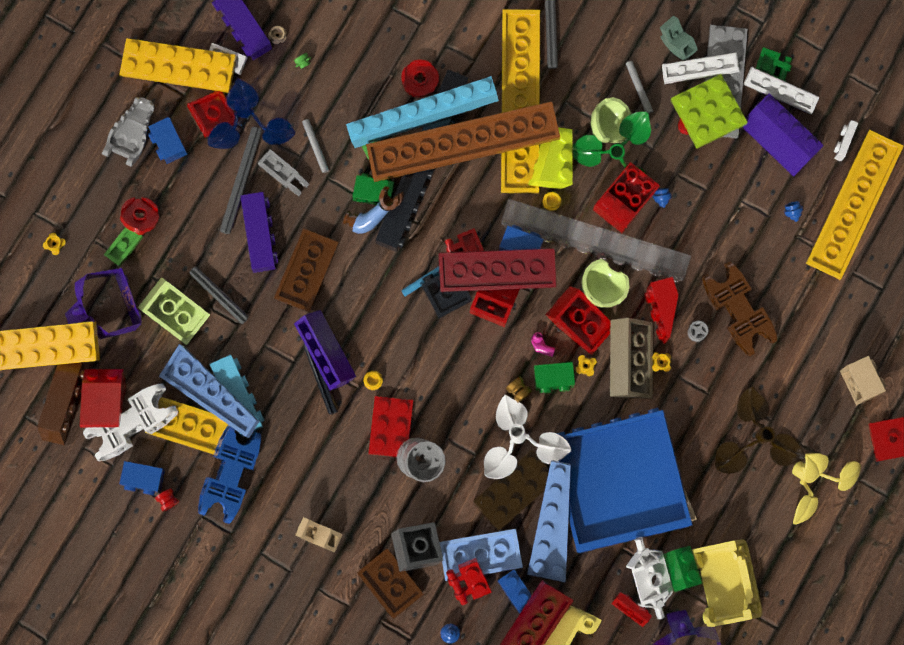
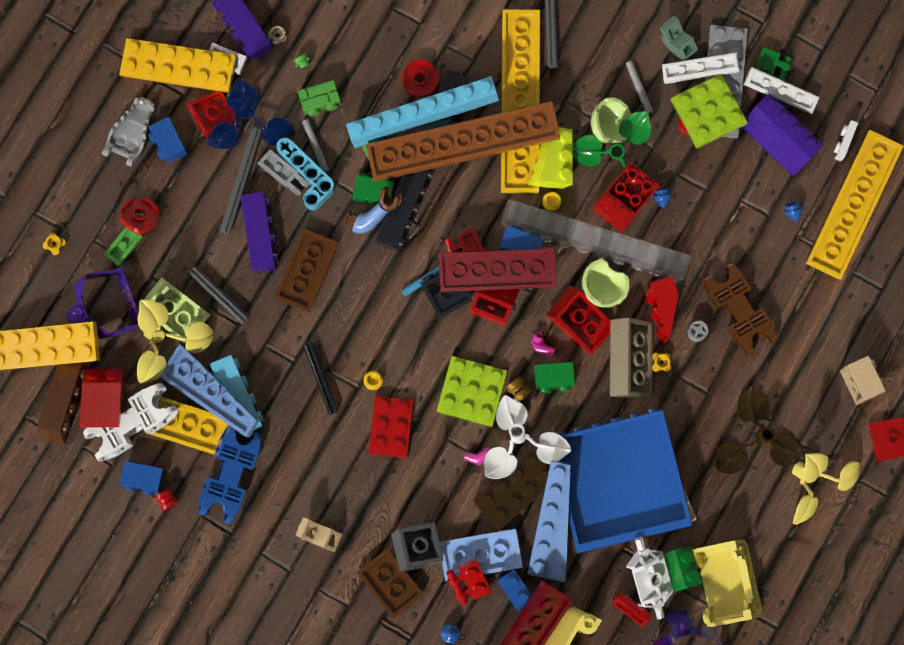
dark purple brick [294,310,356,390] -> none
light grey wheel [397,437,445,482] -> none
yellow plate [575,355,597,376] -> none
none -> light yellow plant [137,300,214,384]
none -> medium azure beam [276,138,335,211]
none -> bright green brick [297,80,341,117]
none -> lime plate [436,356,507,427]
none -> dark pink arm [464,447,491,465]

